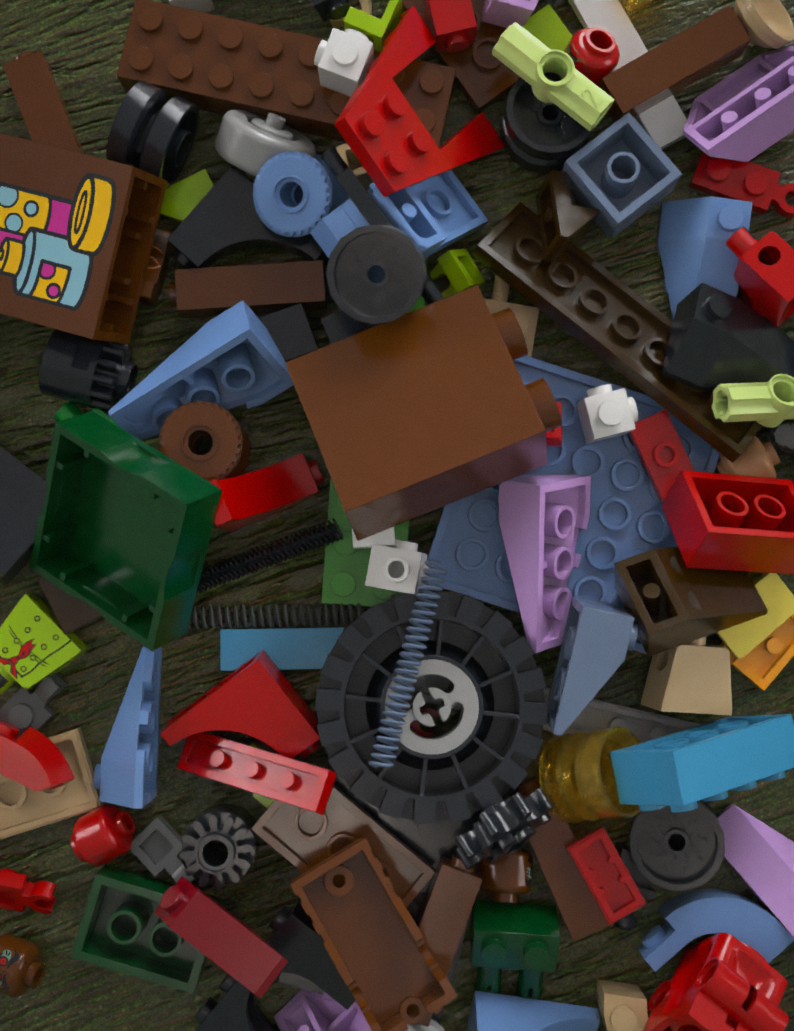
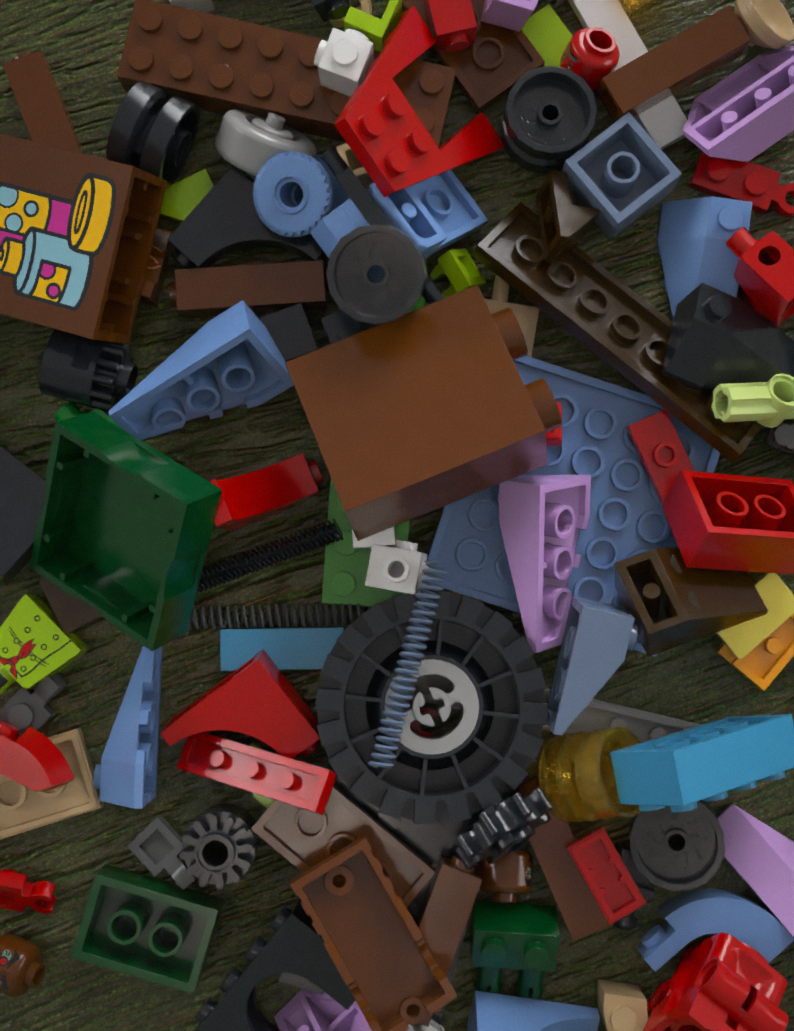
red head [70,804,136,867] -> none
dark red slope [155,876,288,999] -> none
reddish brown hose [158,401,250,482] -> none
yellowish green piece [492,22,615,131] -> none
white brick [576,384,638,444] -> none
tan torso [641,636,732,716] -> none
medium nougat head [716,436,781,478] -> none

